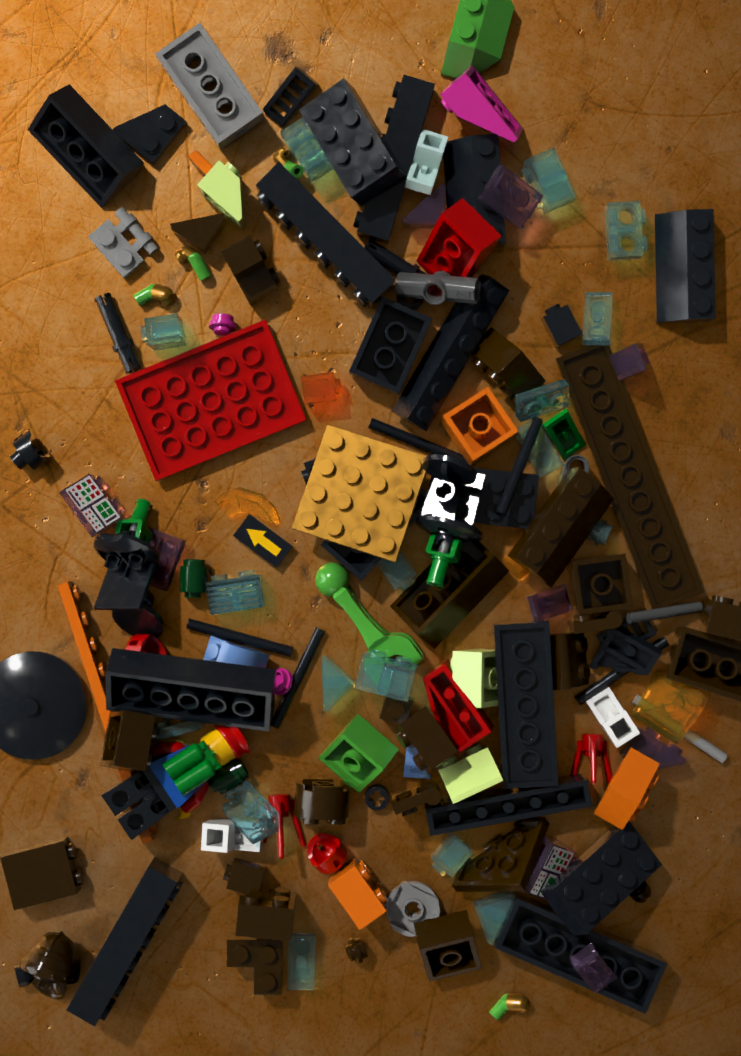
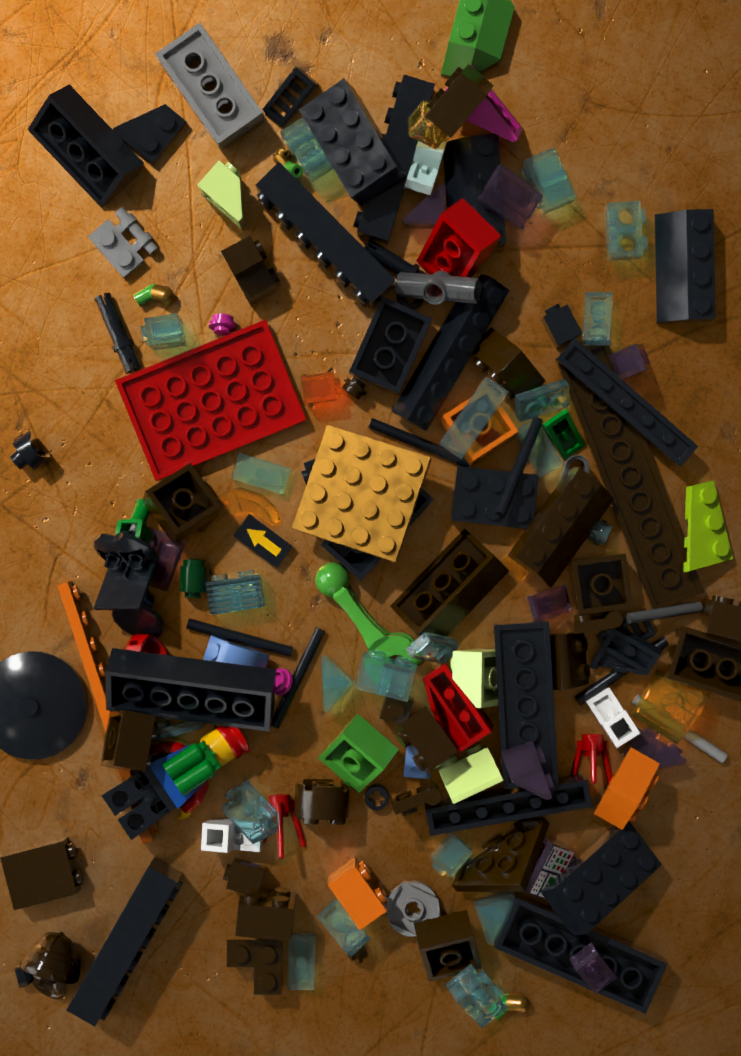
slope [59,474,125,537] -> none
dark brown slope [170,213,227,254] -> none
bright green arm [175,246,211,280] -> none
orange tile [188,150,213,176] -> none
dark green brick [208,758,249,795] -> none
red piece [307,833,347,874] -> none
clear light blue brick [377,552,417,591] -> none
black piece [416,454,486,587] -> none
dark brown hinge [629,881,651,903] -> none
none -> dark brown brick [143,463,222,545]
none -> clear light blue plate [231,453,291,495]
none -> clear light blue plate [316,898,371,957]
none -> dark brown plate [342,376,367,400]
none -> clear light blue plate [406,632,459,664]
none -> clear yellow brick [408,100,450,150]
none -> dark brown brick [426,64,494,138]
none -> clear light blue tile [439,376,509,460]
none -> clear light blue brick [445,964,507,1028]
none -> clear purple slope [501,741,555,800]
none -> black plate [556,338,698,467]
none -> lime wing [683,480,733,572]

